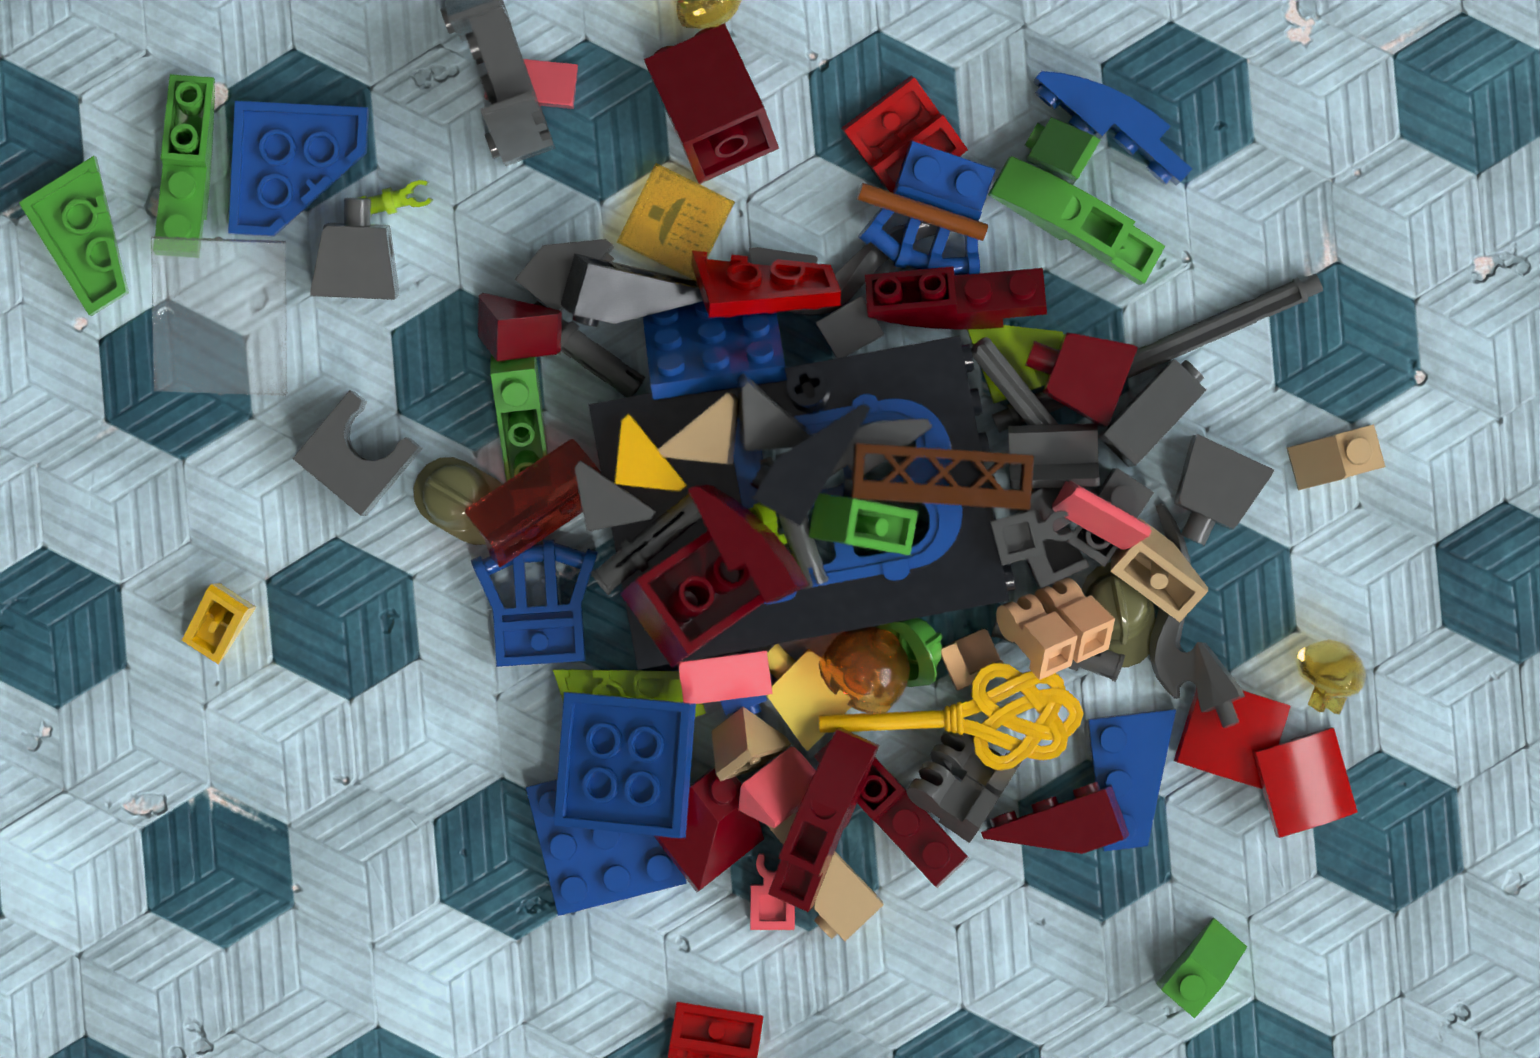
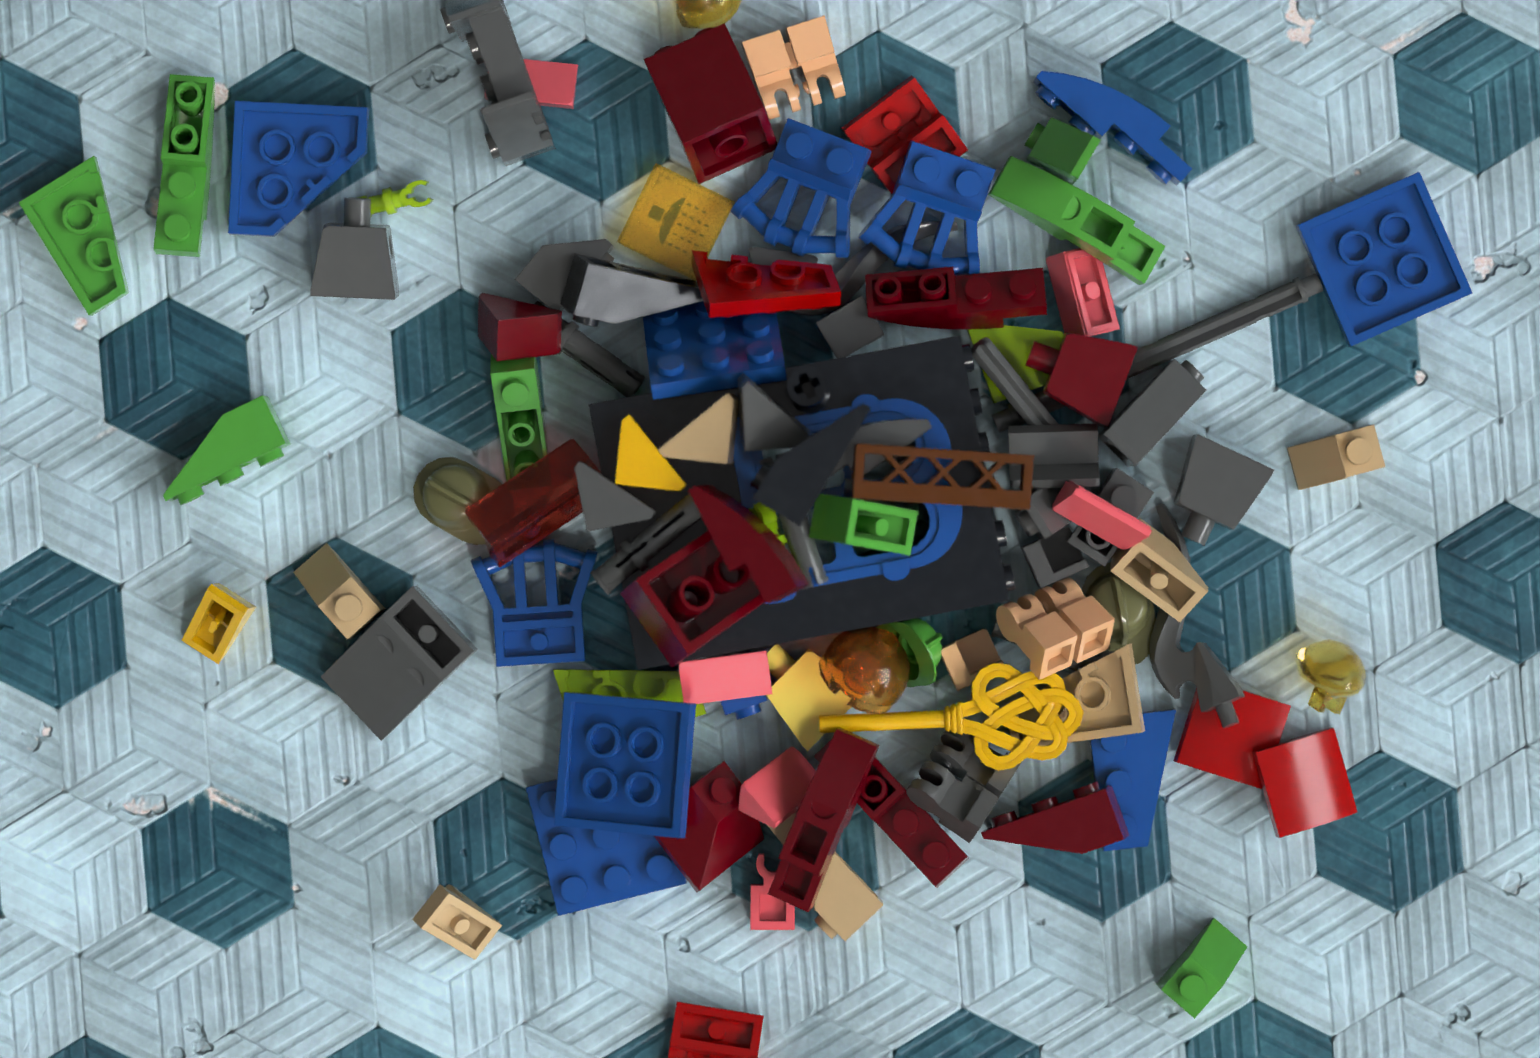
clear piece [151,236,287,396] -> none
dark grey piece [292,390,423,516] -> none
tan slope [711,707,791,781] -> none
dark orange bar [857,183,988,241] -> none
dark grey plate [990,510,1074,565] -> none
none -> bright green slope [163,395,291,505]
none -> tan slope [294,543,385,639]
none -> dark grey slope [321,586,478,741]
none -> tan slope [413,884,502,960]
none -> blue plate [730,118,872,258]
none -> light nougat legs [742,15,846,120]
none -> tan wing [1009,643,1145,746]
none -> coral slope [1046,248,1120,337]
none -> blue plate [1296,172,1472,347]

